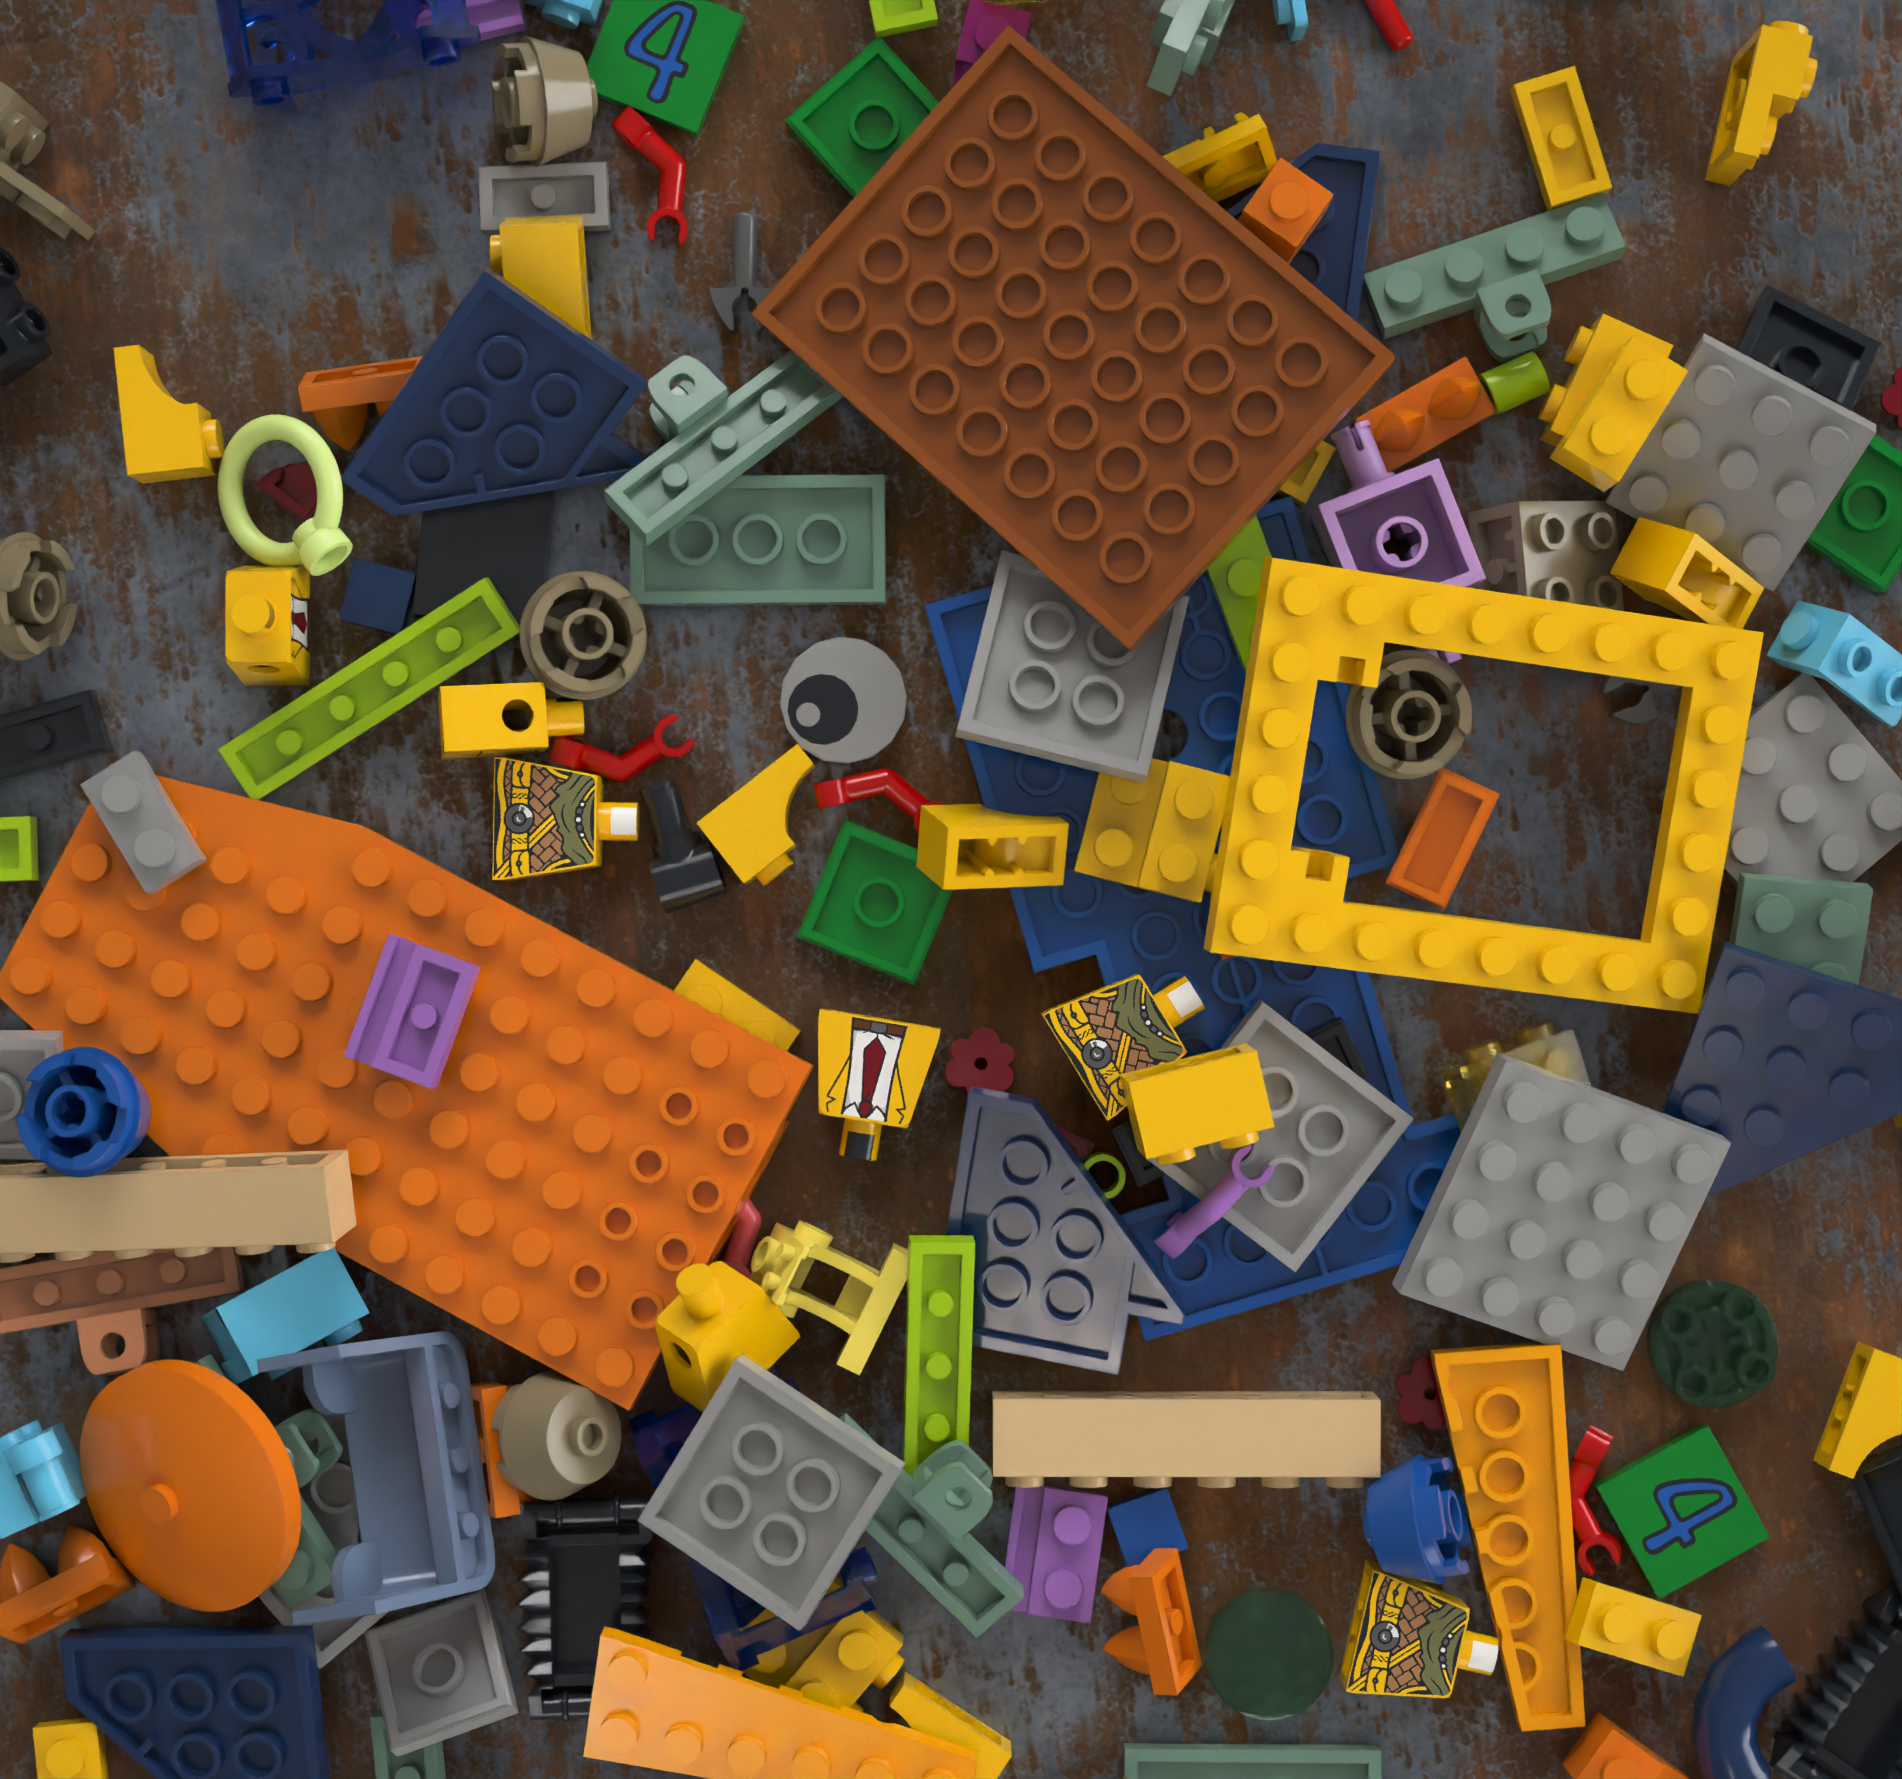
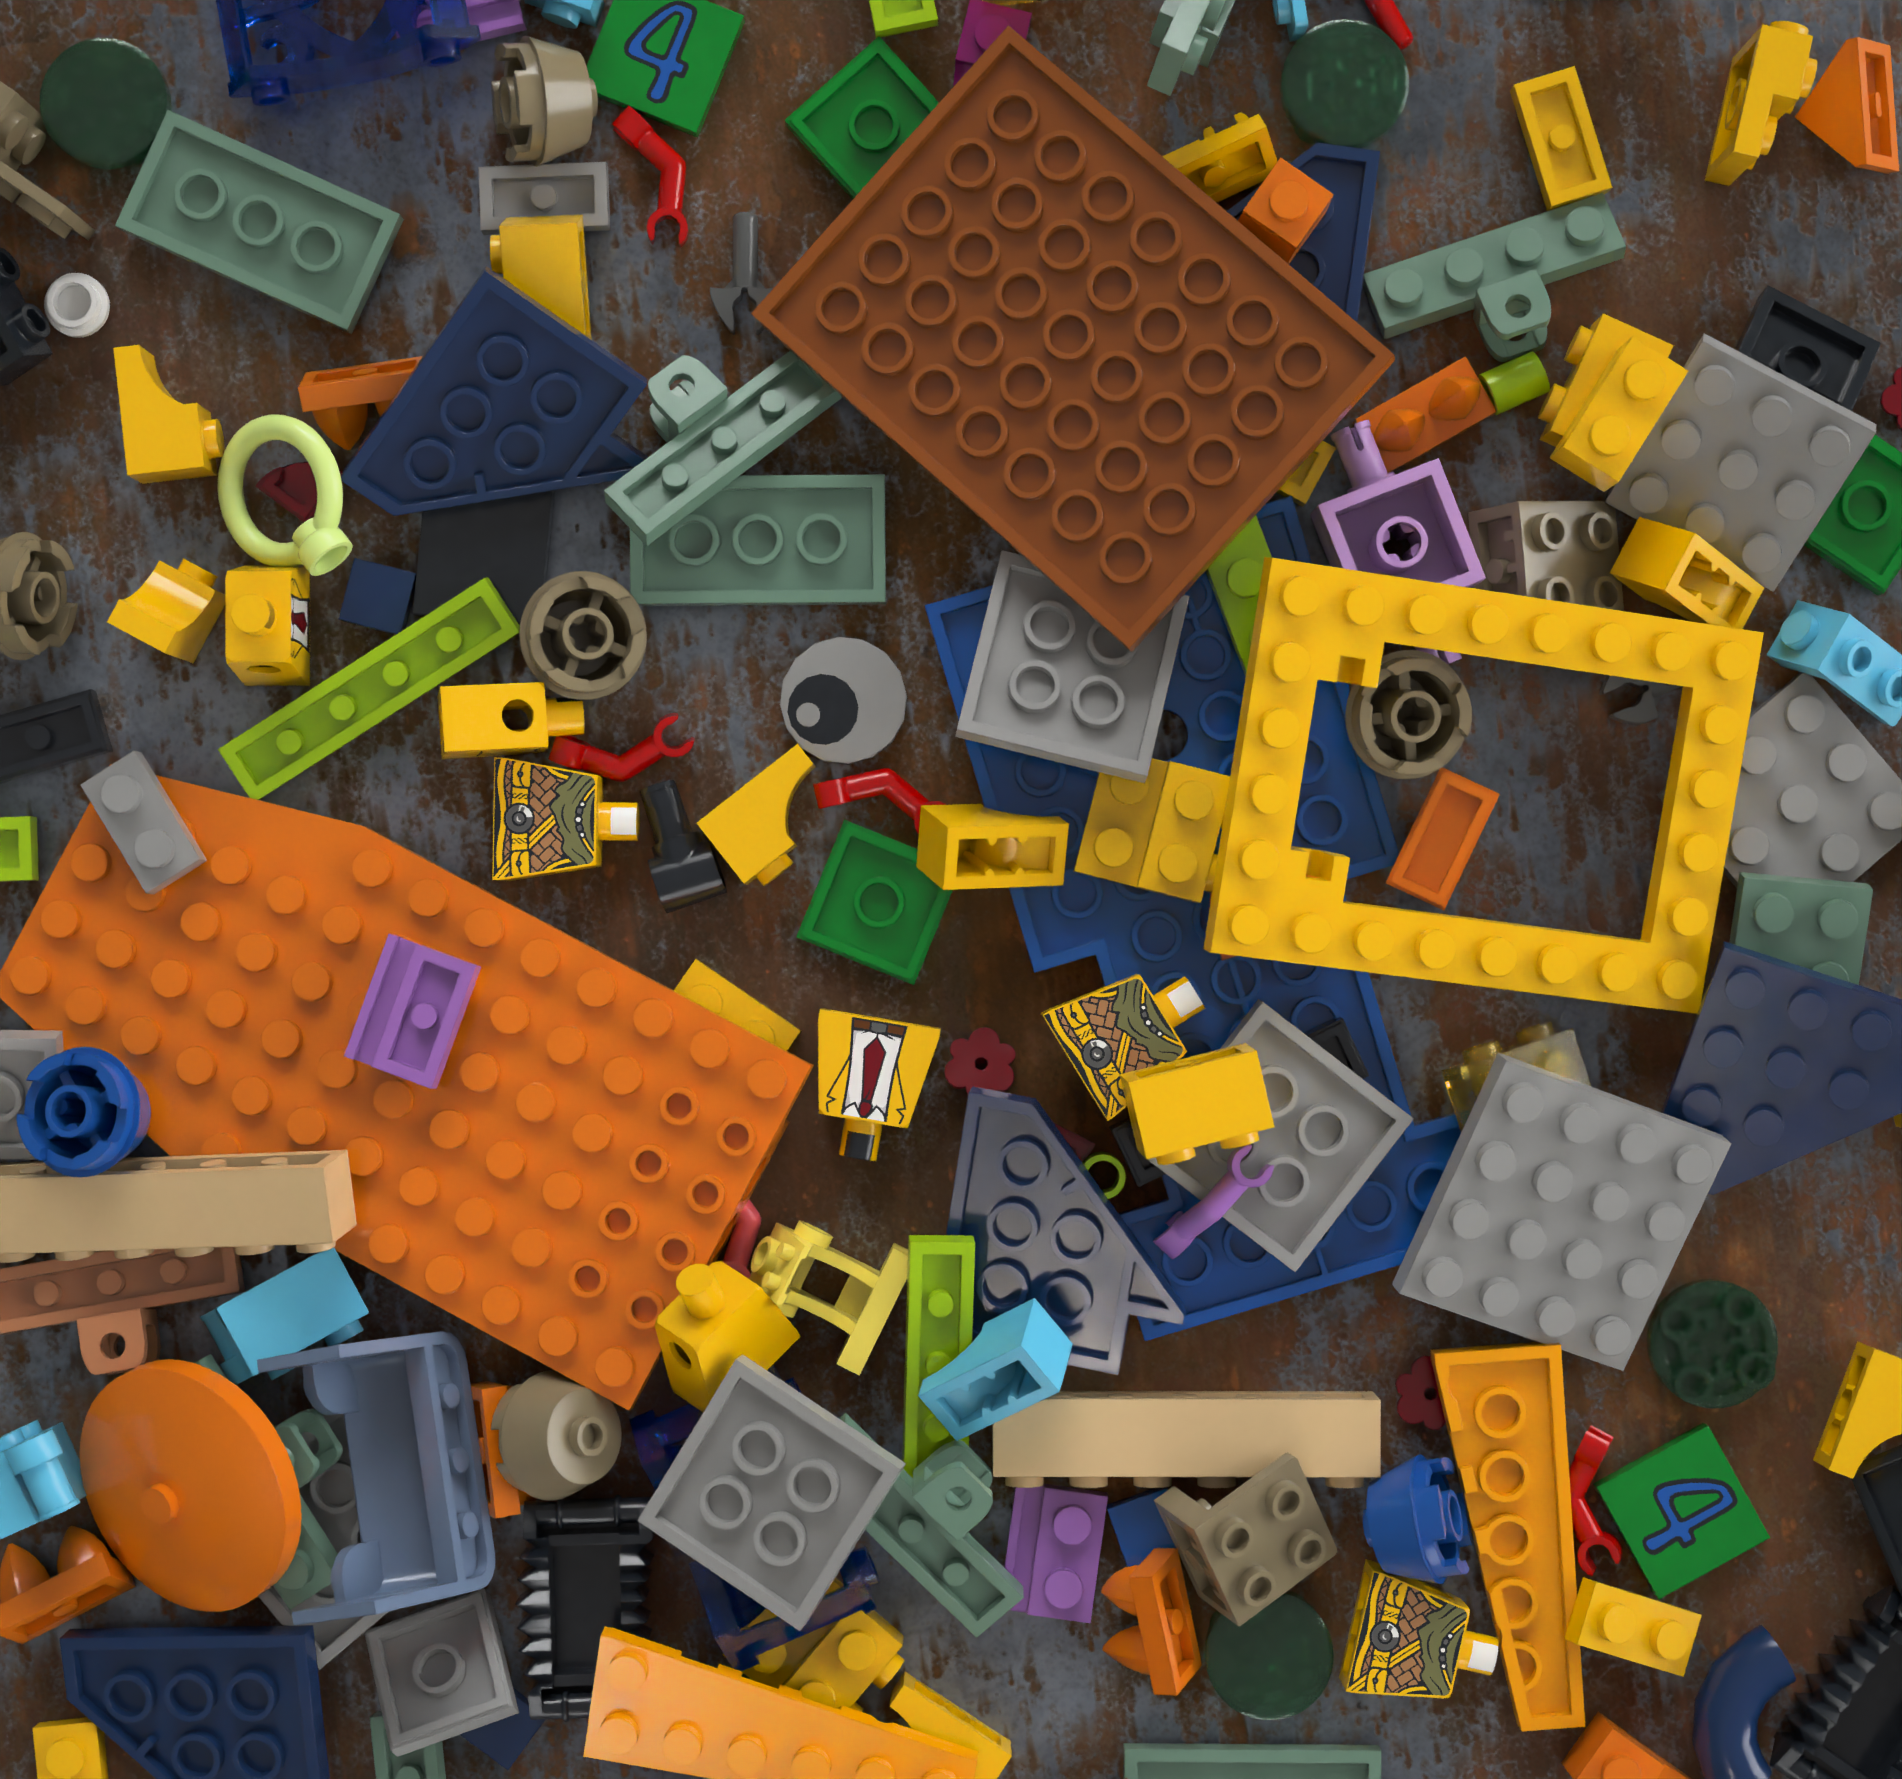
none -> clear green tile [40,38,172,169]
none -> white plate [44,273,110,338]
none -> yellow arch [107,558,225,663]
none -> sand green plate [115,110,404,334]
none -> dark blue tile [460,1688,546,1770]
none -> medium azure arch [918,1298,1073,1441]
none -> dark tan bracket [1154,1453,1337,1627]
none -> clear green tile [1280,19,1409,148]
none -> orange slope [1795,37,1899,174]

